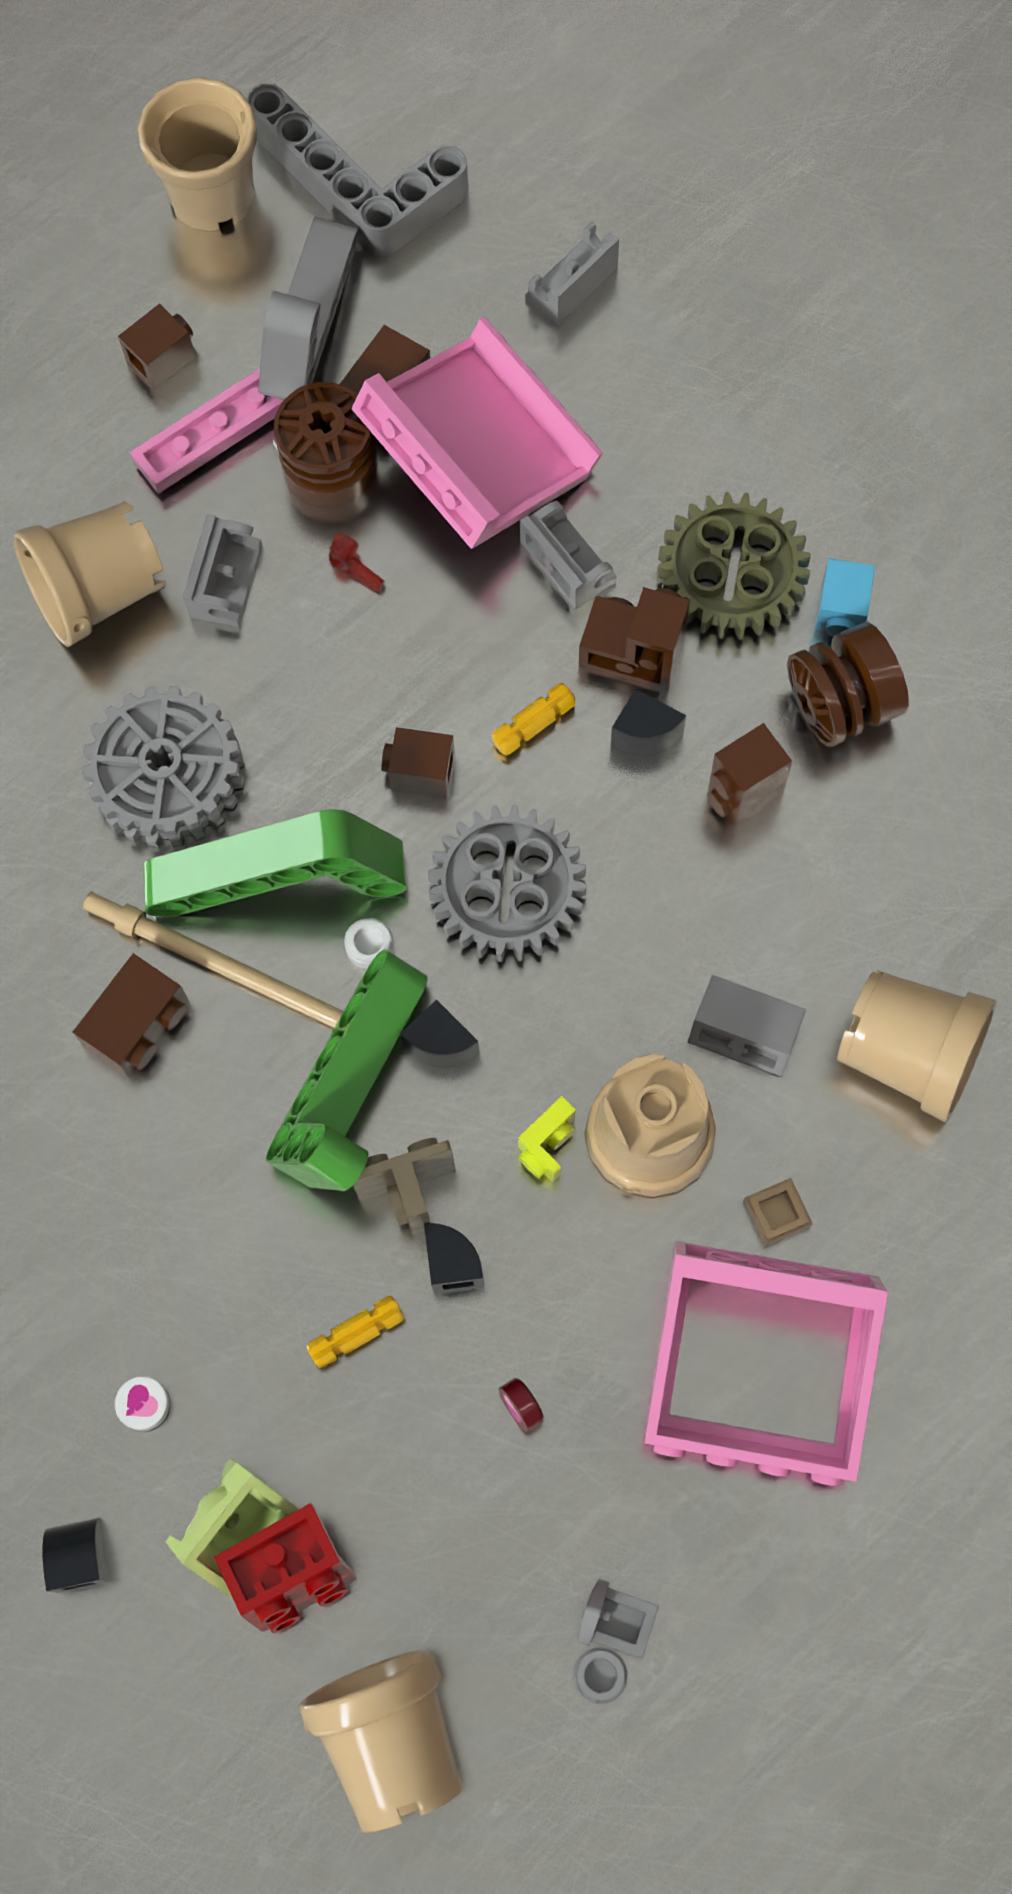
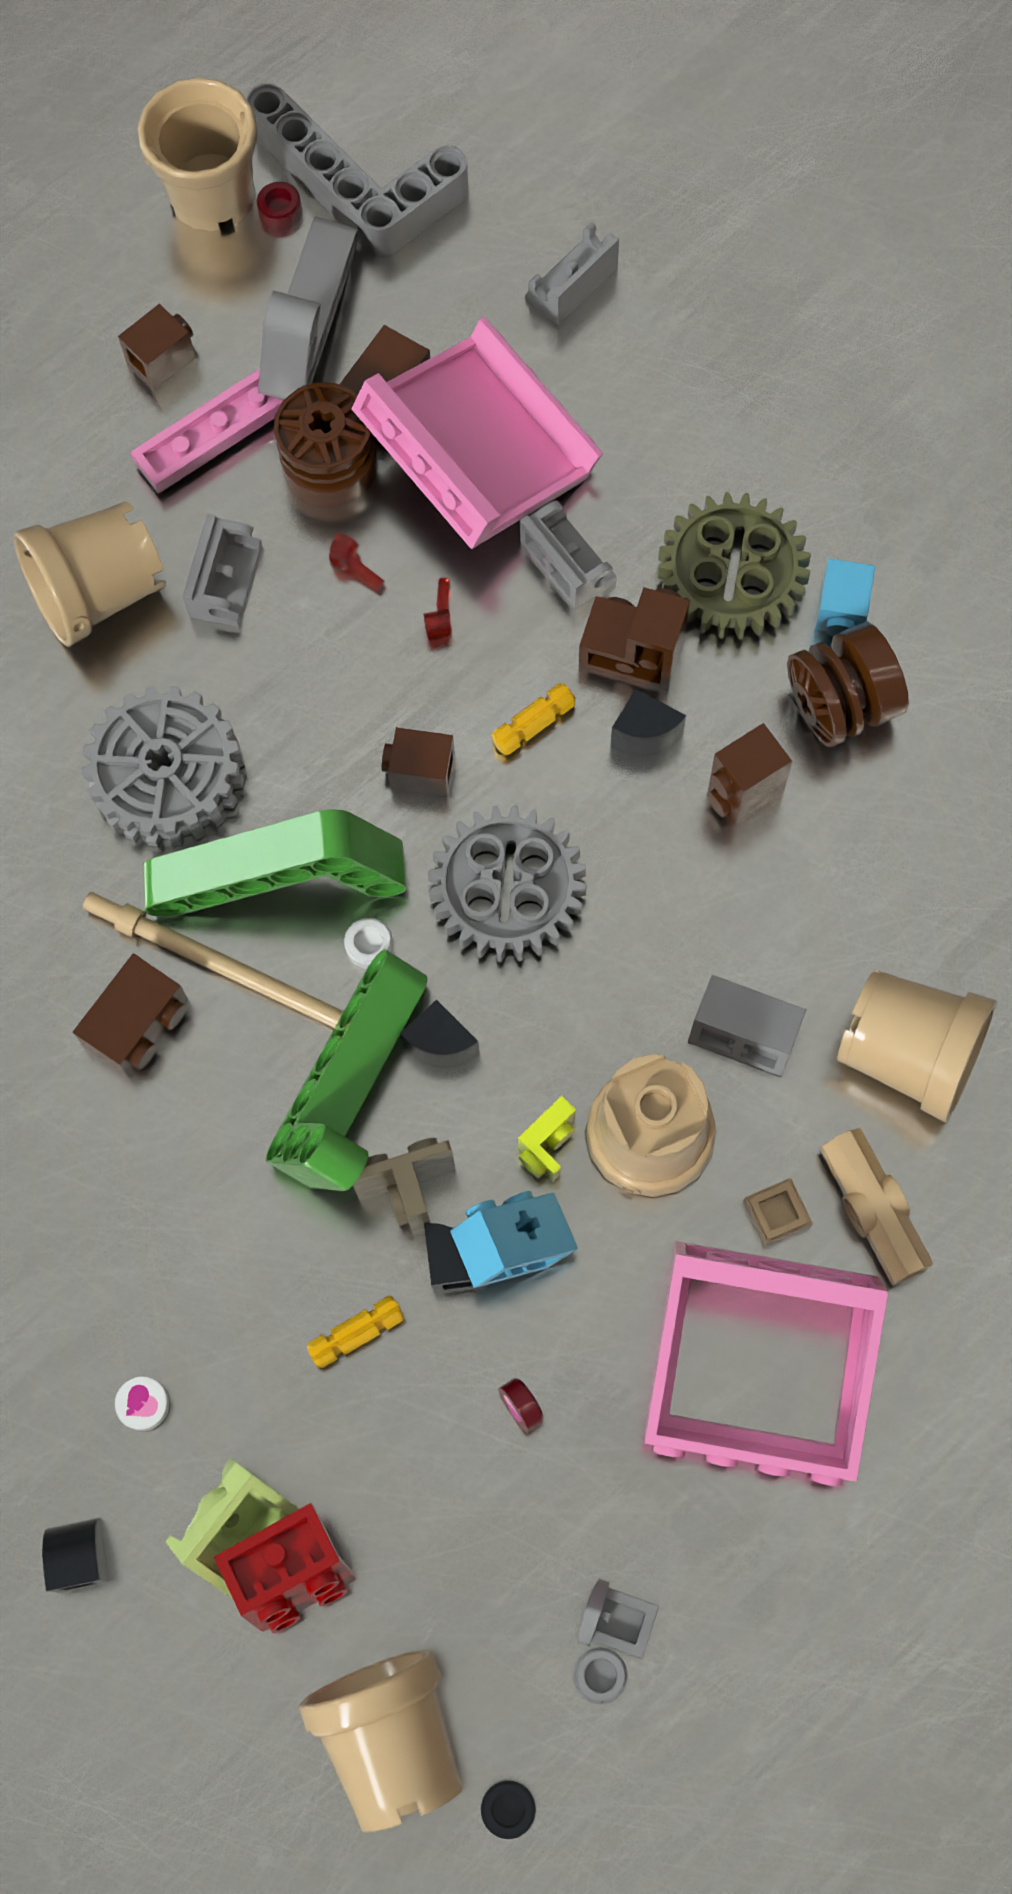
none -> dark red tile [256,182,302,229]
none -> clear red hand [423,577,452,641]
none -> medium azure brick [450,1191,578,1288]
none -> black tile [481,1780,536,1839]
none -> tan piece [820,1128,933,1286]

